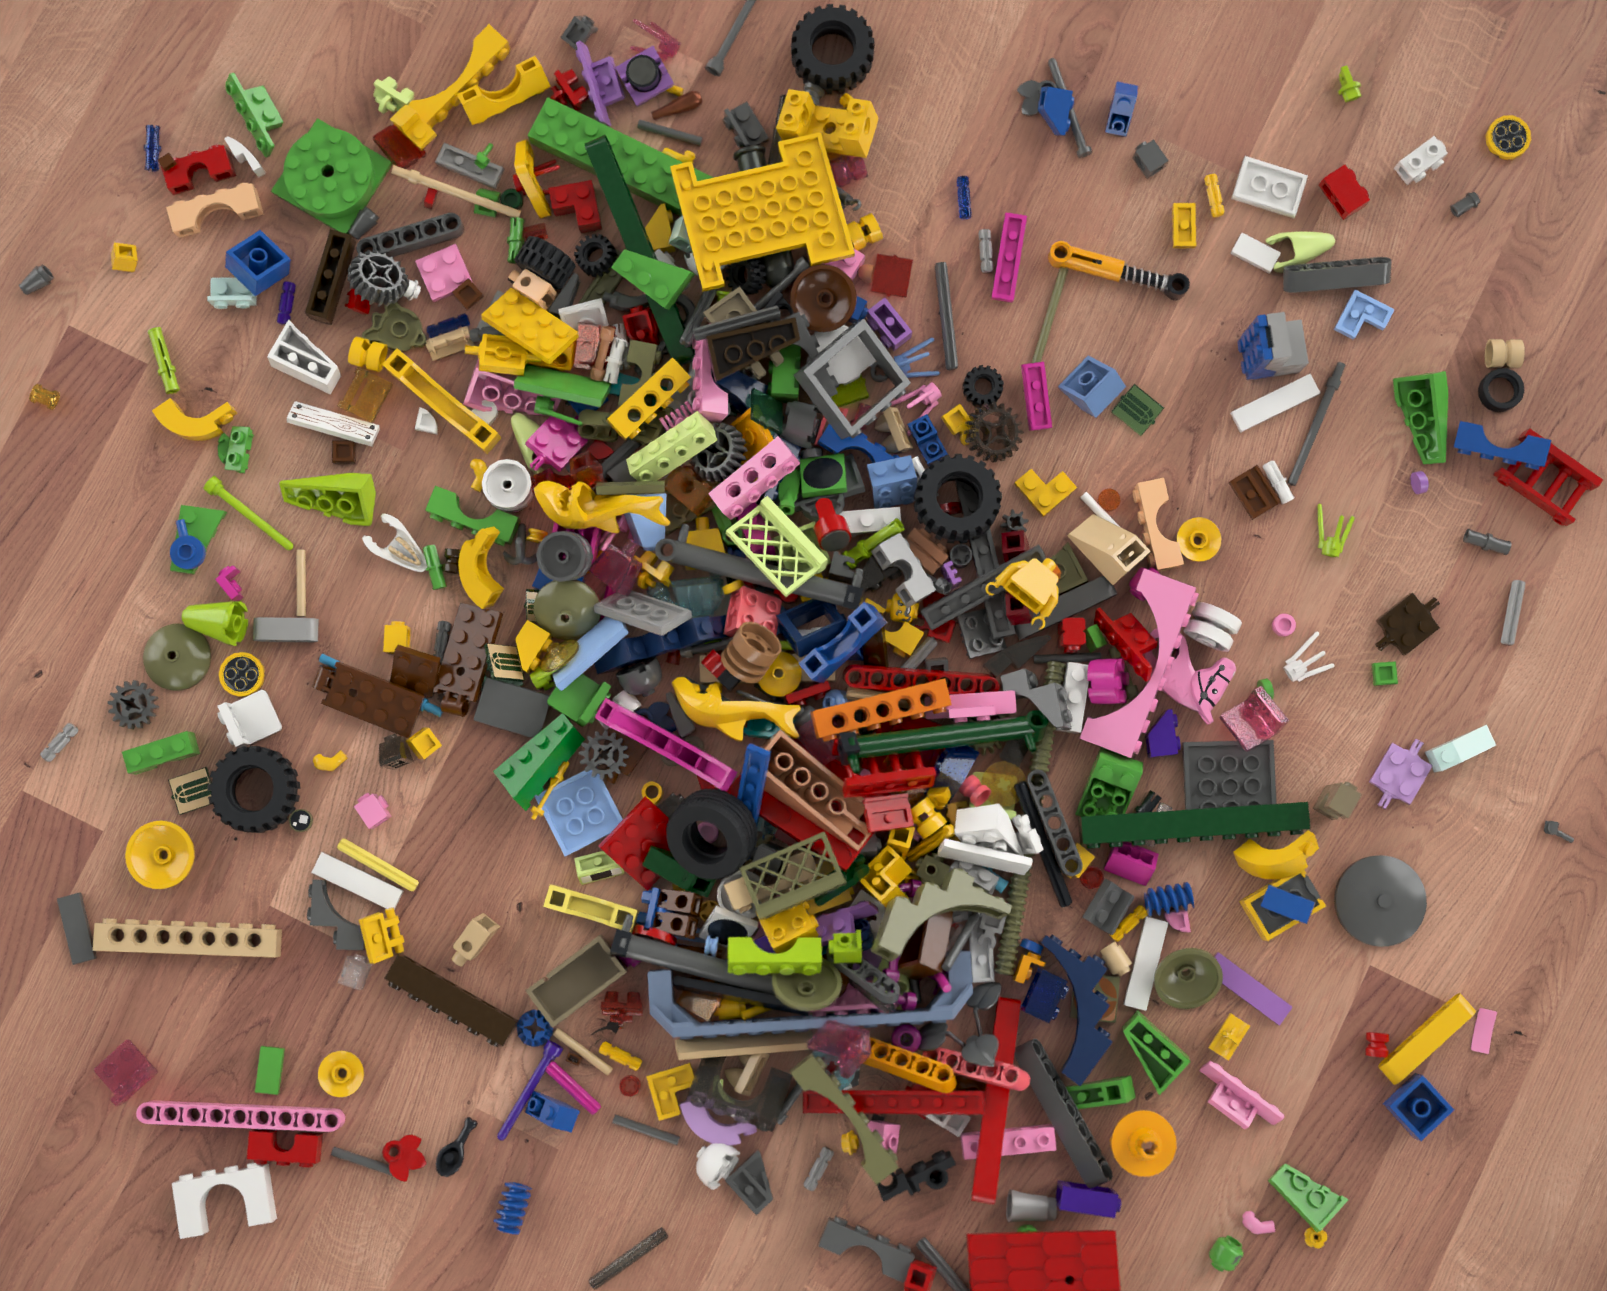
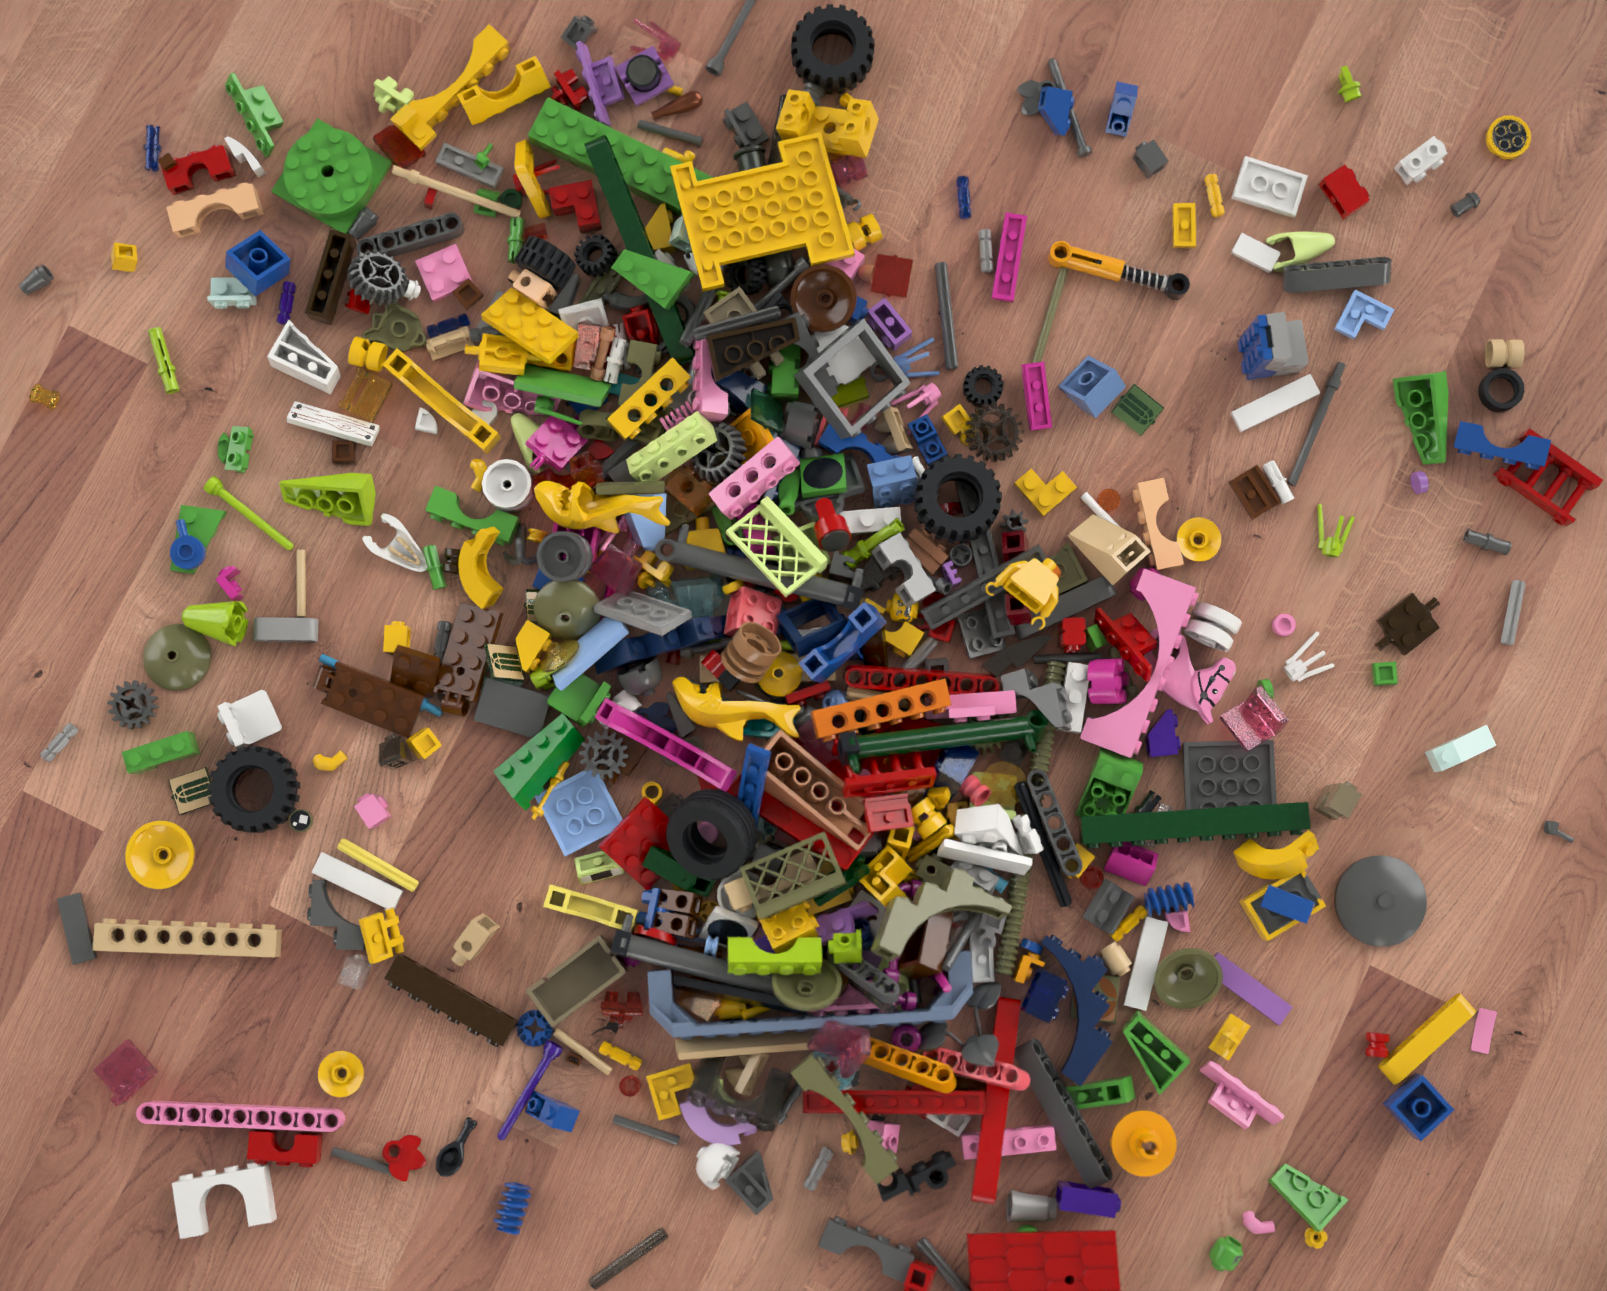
yellow arch [152,398,237,441] -> none
tile [219,652,265,697] -> none
bright green tile [255,1046,285,1095] -> none
dark pink axle [545,1061,601,1115] -> none
lavender plate [1369,739,1432,809] -> none

